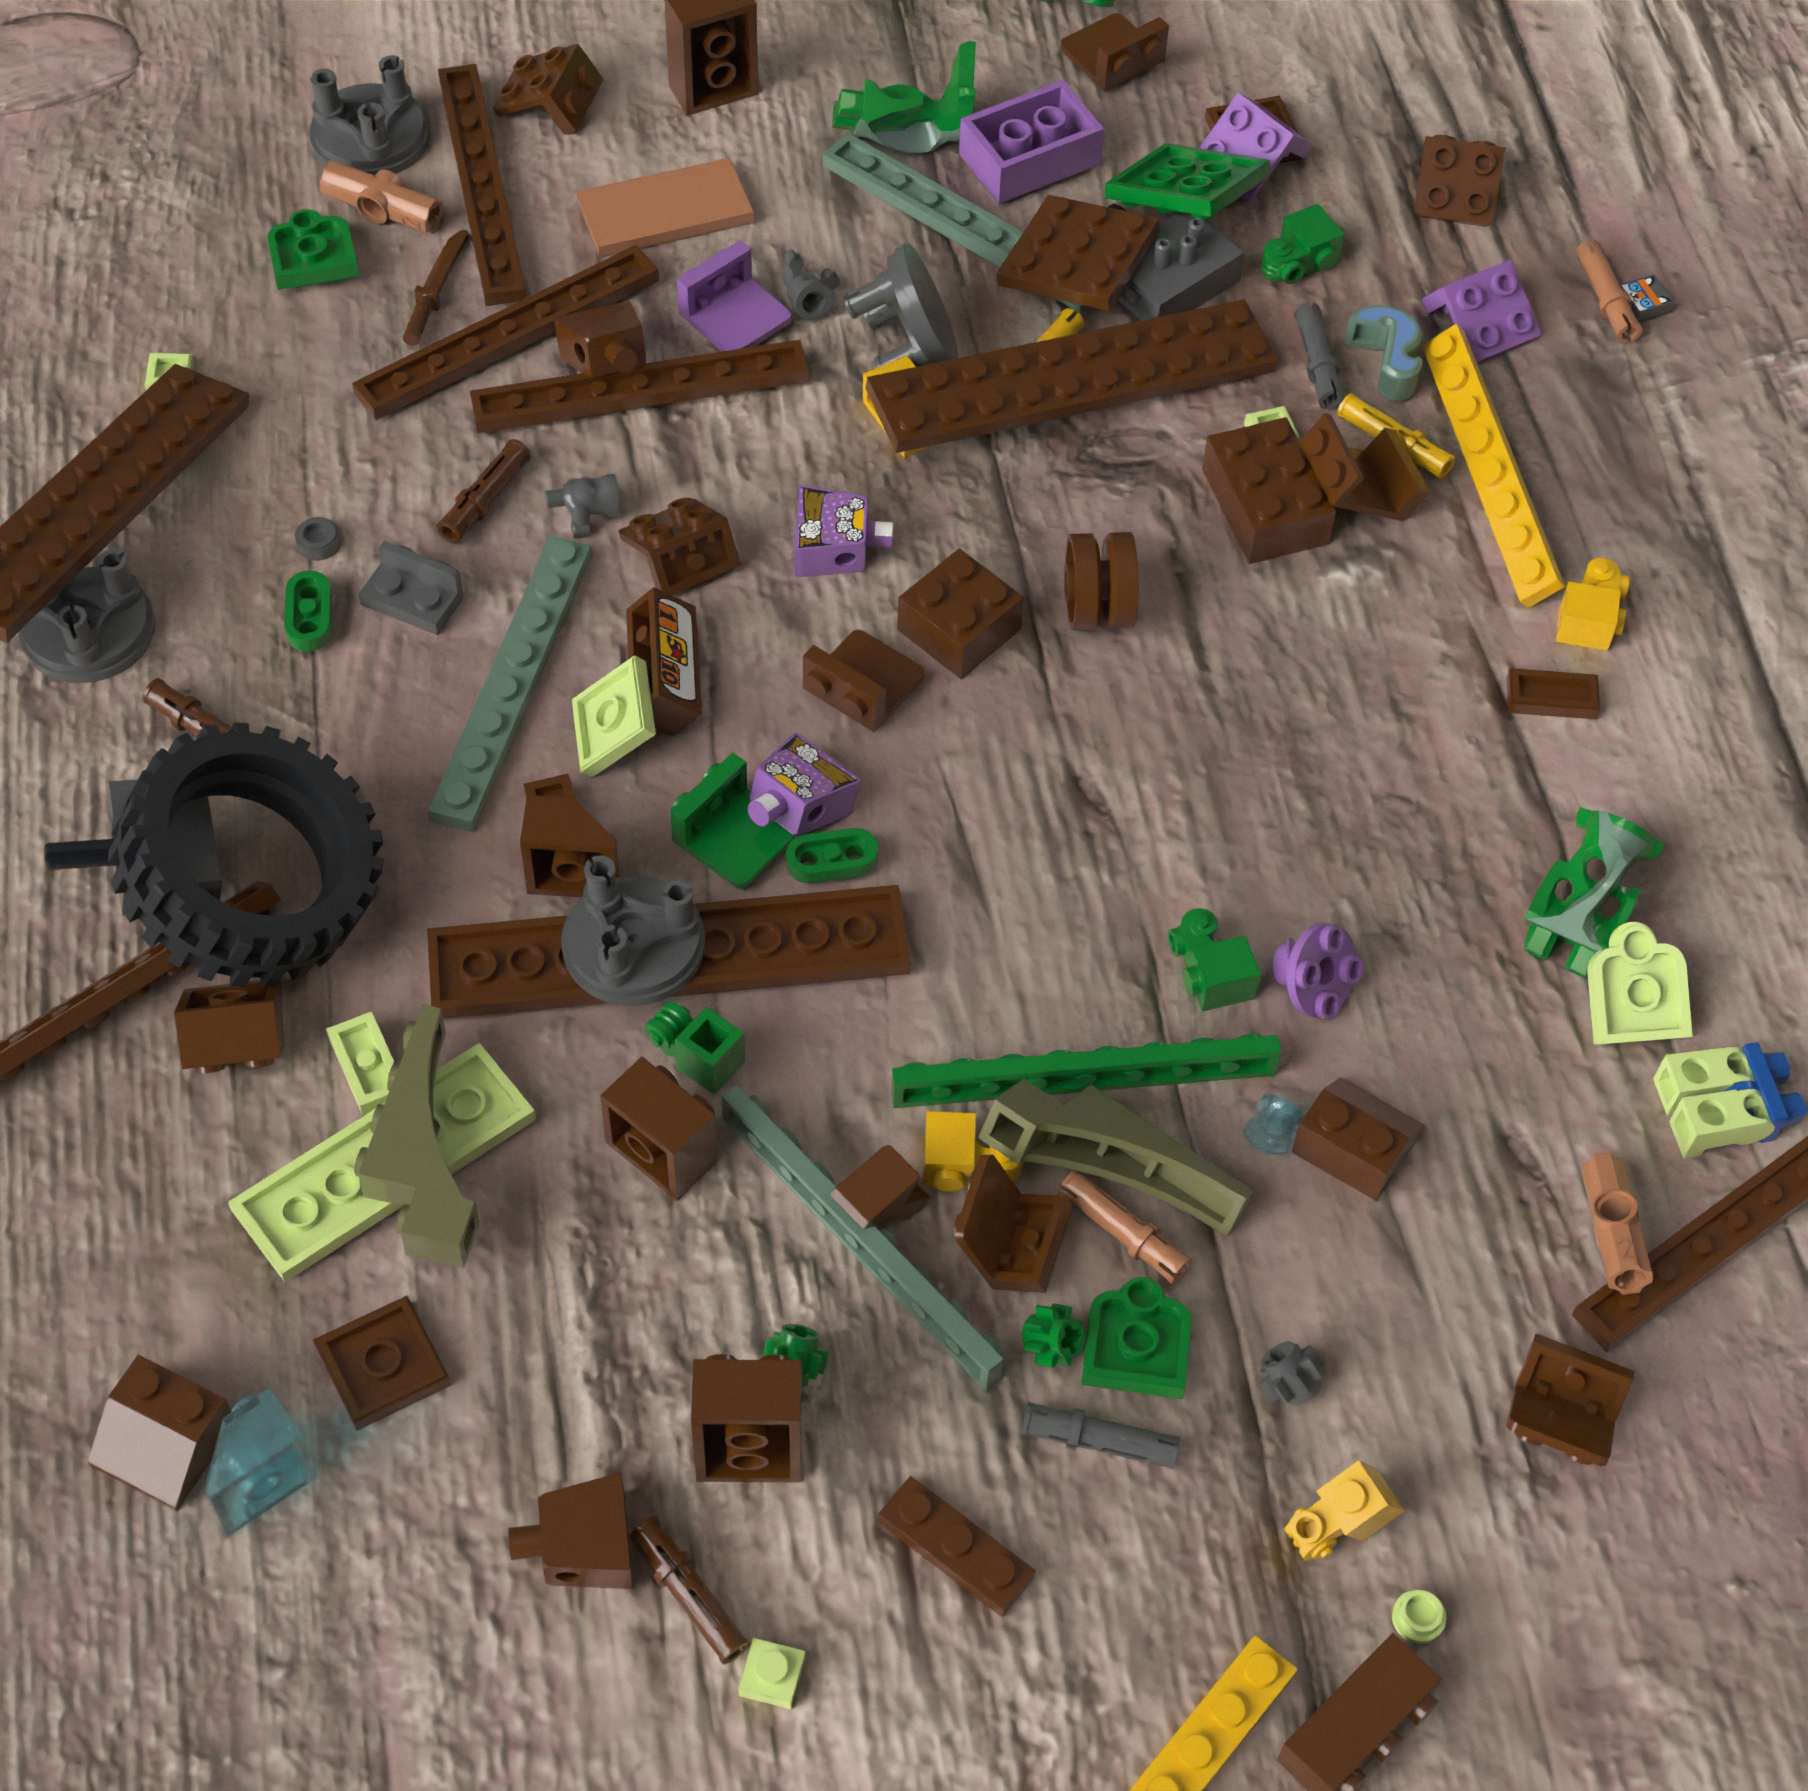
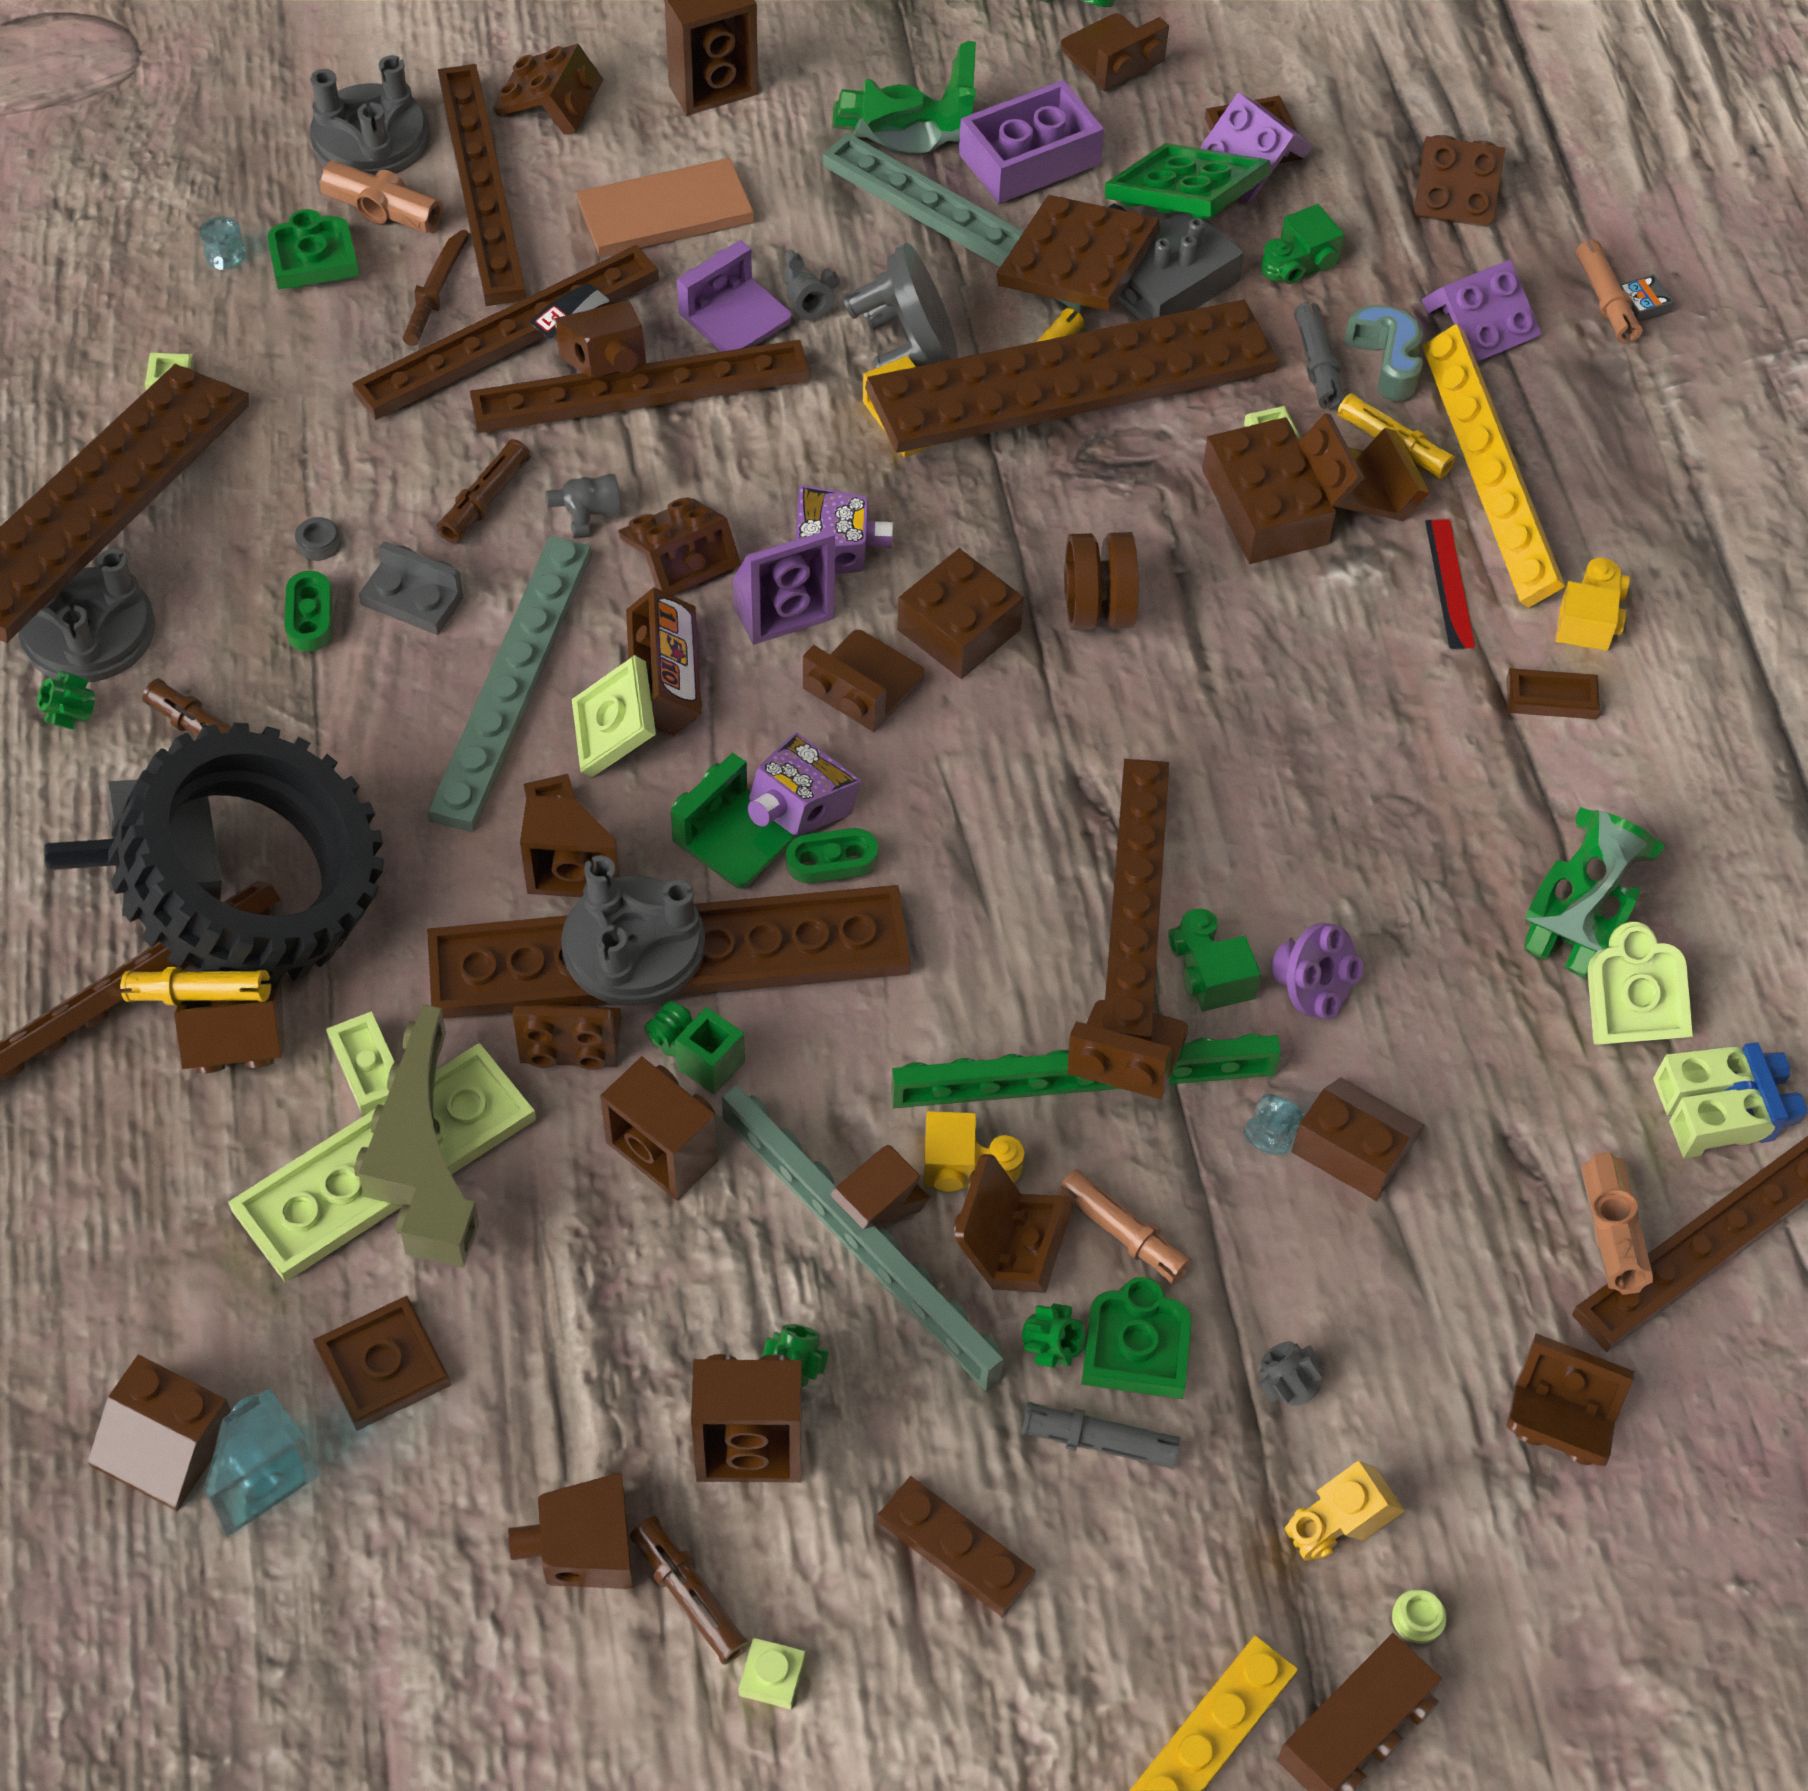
olive arch [978,1079,1254,1236] -> none
none -> green gear [37,670,95,730]
none -> yellow pin [121,967,271,1006]
none -> clear light blue wheel [200,217,246,269]
none -> reddish brown bracket [513,1004,621,1070]
none -> sticker [530,283,609,339]
none -> medium lavender slope [733,529,835,645]
none -> reddish brown bracket [1067,1000,1188,1100]
none -> reddish brown plate [1103,758,1170,1041]
none -> red sticker [1425,519,1475,649]

